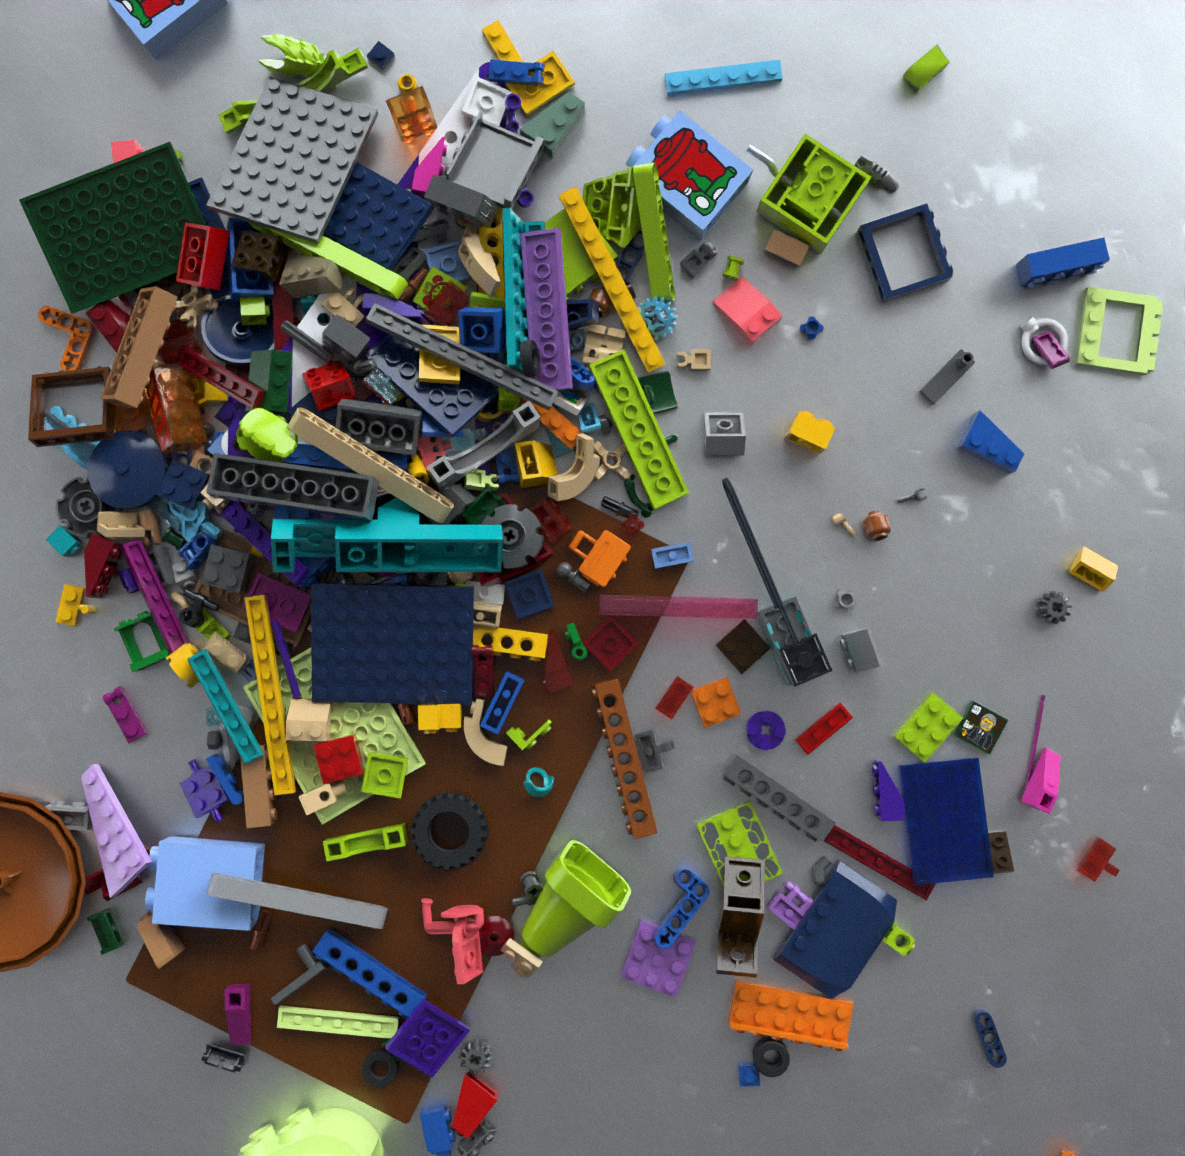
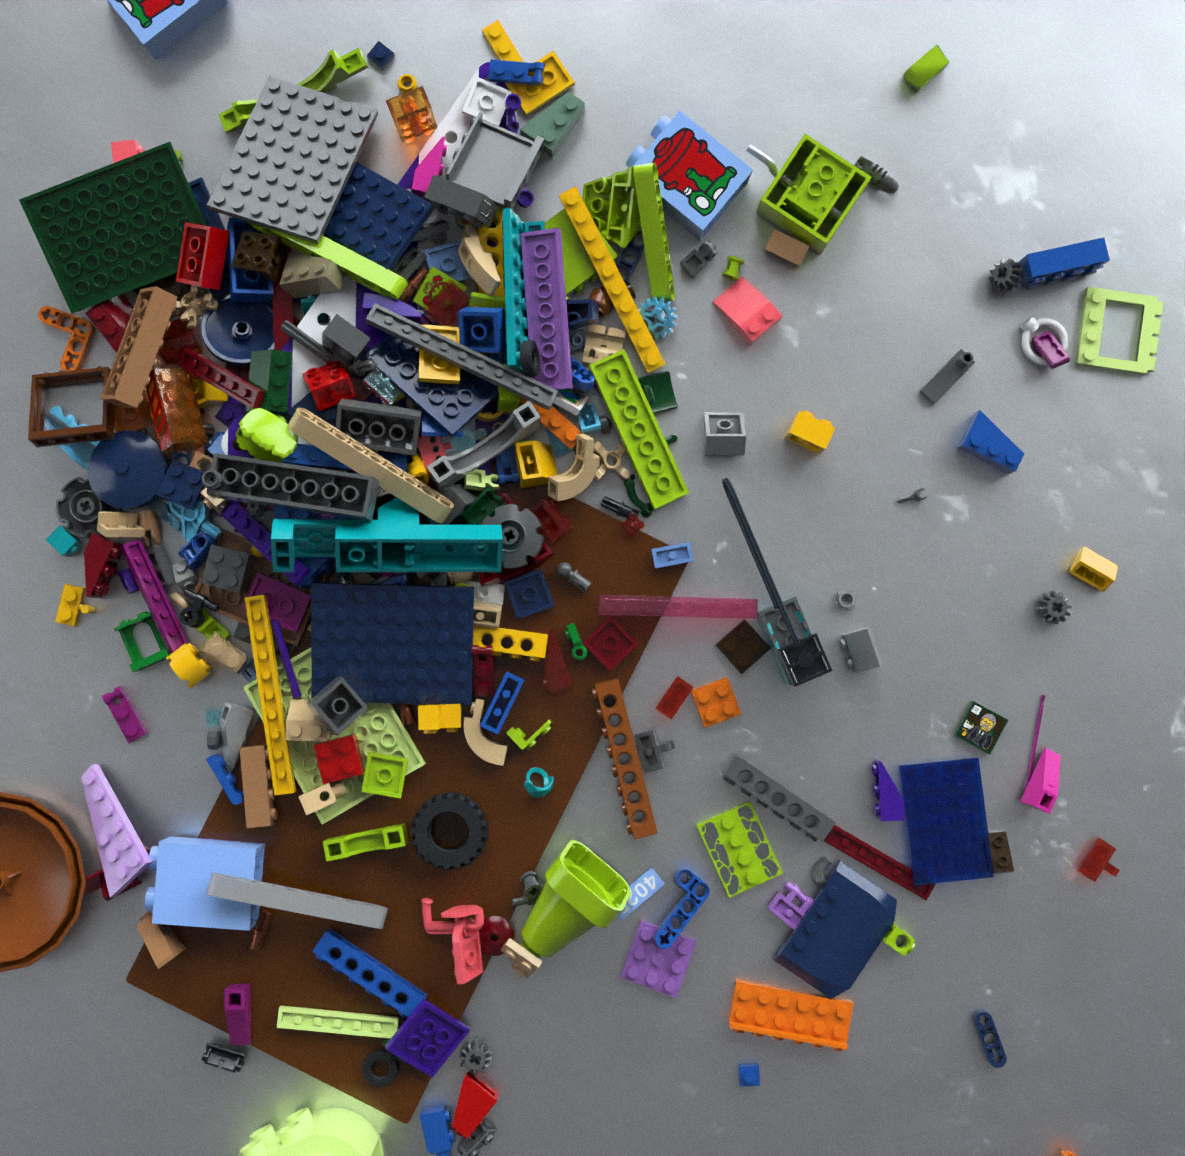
light grey bracket [45,801,91,831] -> none
dark green hinge [87,907,124,955] -> none
dark green bush [161,526,187,551] -> none
dark purple plate [179,759,230,823] -> none
teal tile [187,649,264,764] -> none
lime brick [240,297,270,325] -> none
lime head [259,33,325,77] -> none
dark grey piece [271,944,329,1005] -> none
tan hinge [321,286,365,327] -> none
orange piece [568,530,631,588] -> none
medium azure plate [665,60,783,95] -> none
tan plate [677,349,711,370] -> none
dark brown bracket [716,856,765,978] -> none
dark purple plate [746,710,786,750] -> none
black tyre [753,1037,790,1077] -> none
red tile [794,702,853,755] -> none
blue plate [800,316,824,340] -> none
tan hand [831,513,855,536] -> none
dark blue window [857,203,953,303] -> none
dark orange head [863,510,891,541] -> none
lime plate [894,692,963,763] -> none
none -> dark grey plate [202,469,222,489]
none -> dark grey brick [306,677,368,735]
none -> light blue sticker [618,867,665,920]
none -> dark grey gear [988,259,1024,293]

